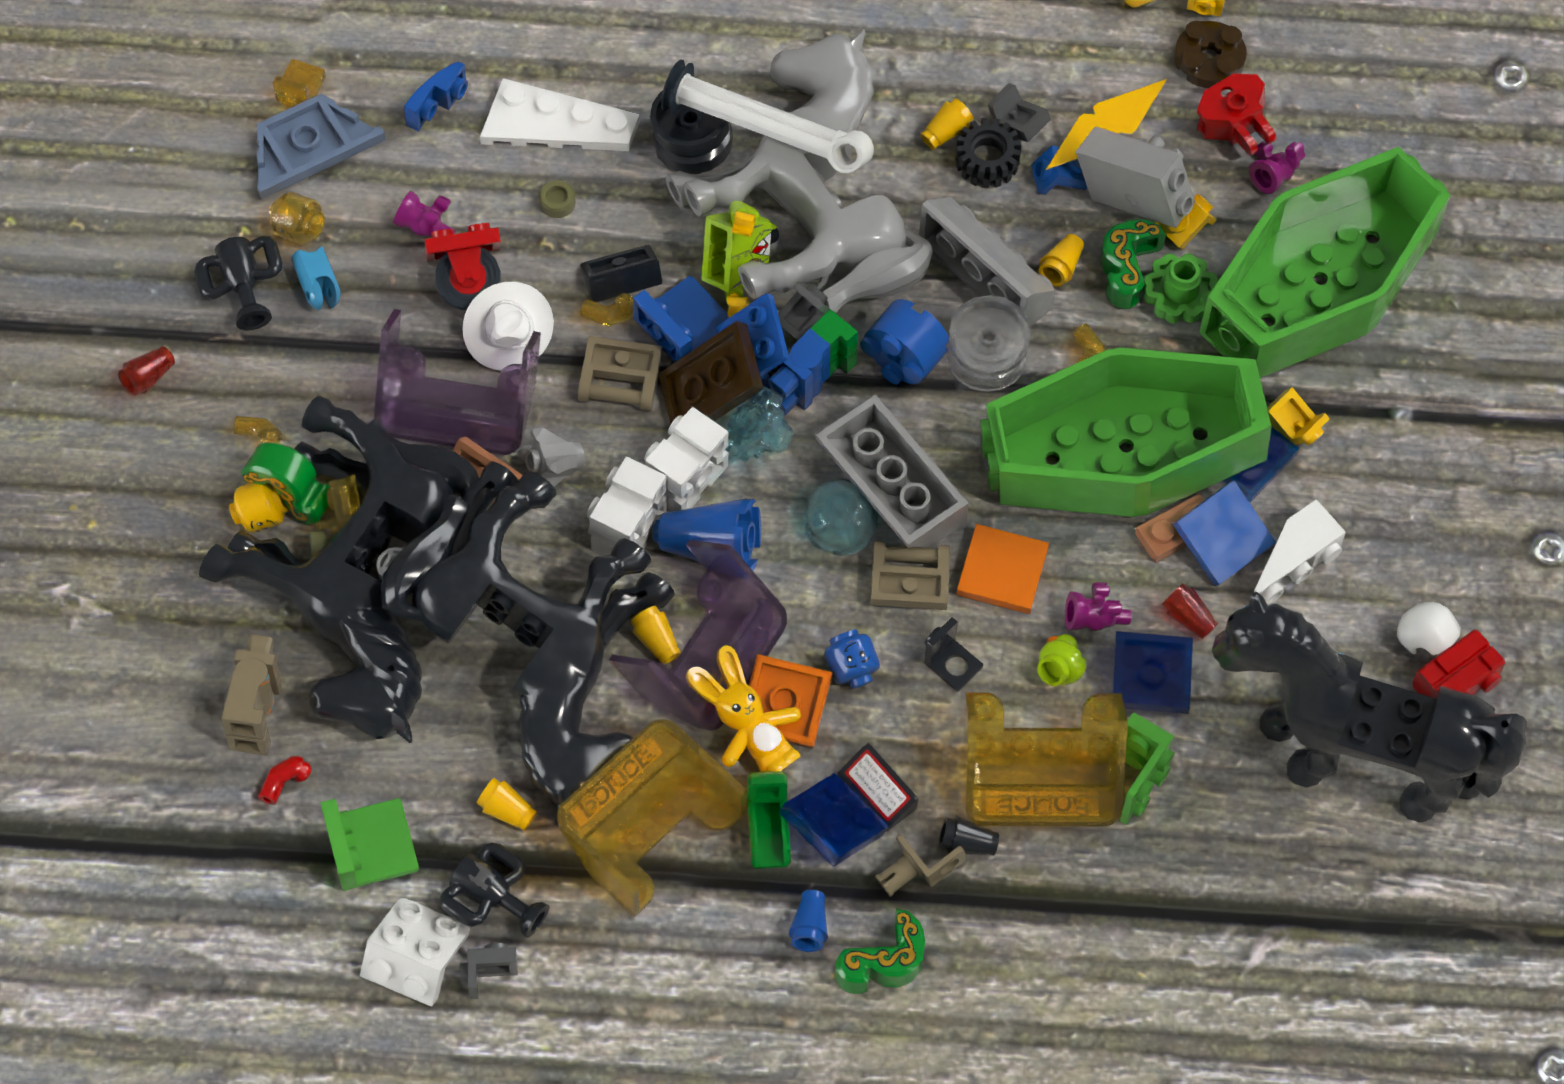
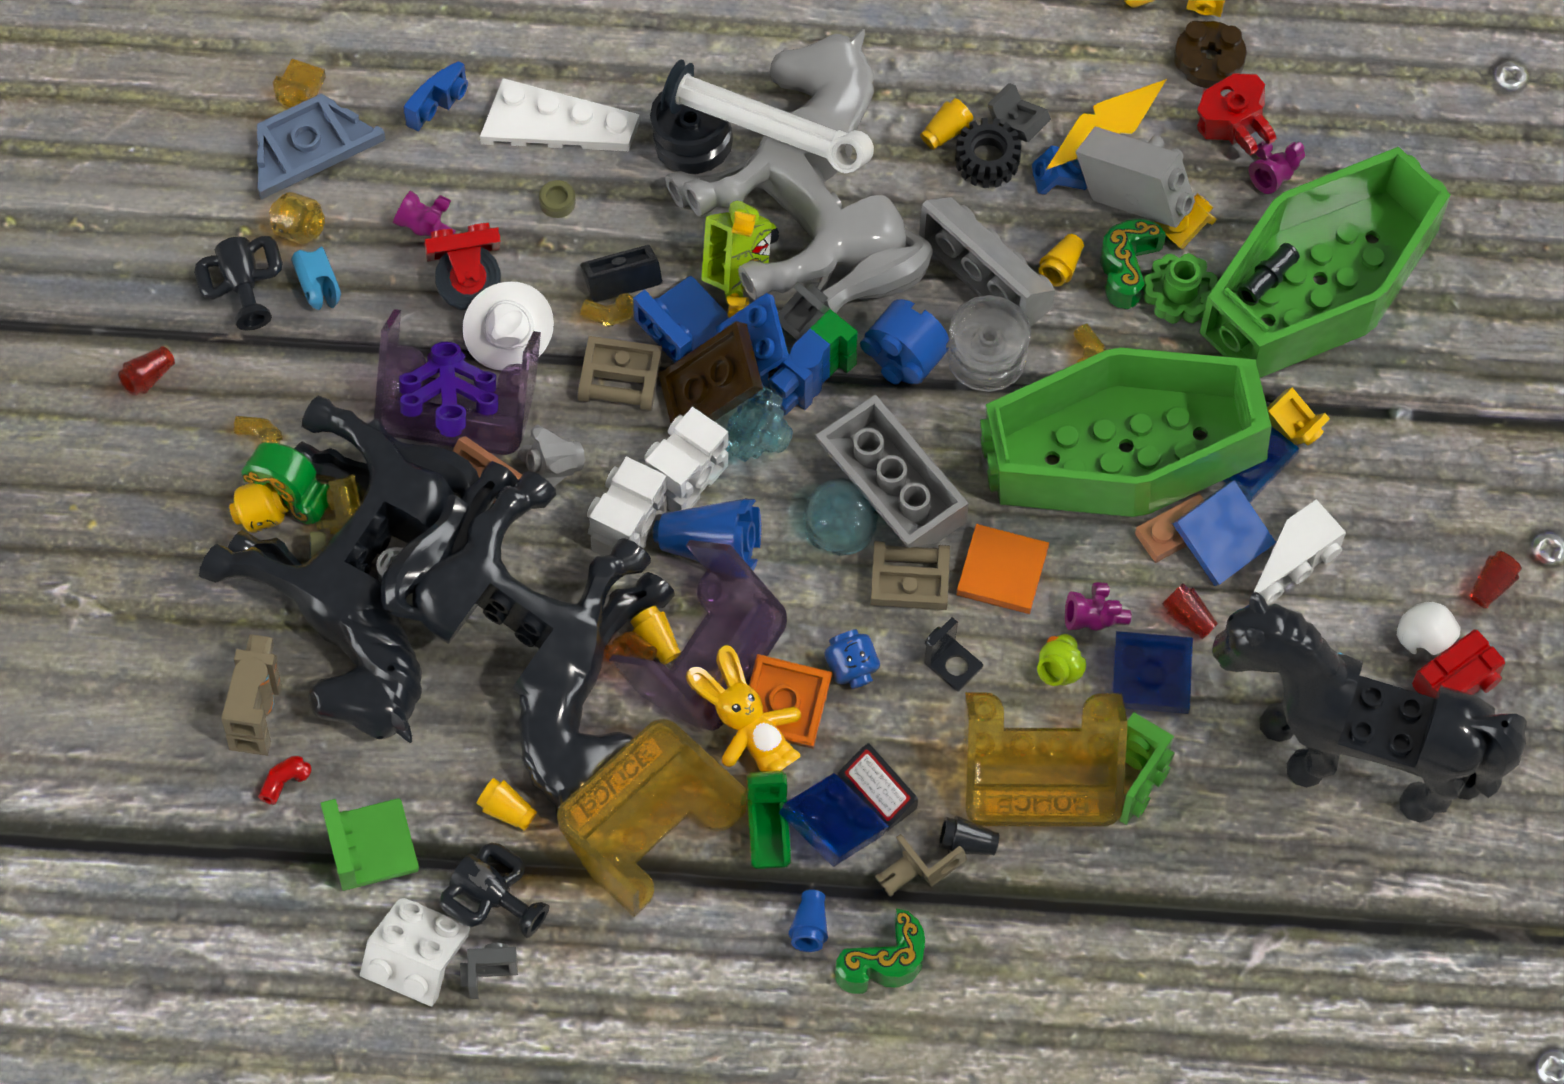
none -> dark purple plant [399,342,498,437]
none -> clear orange arm [604,631,657,665]
none -> black pin [1237,243,1300,306]
none -> clear red cone [1469,551,1522,609]

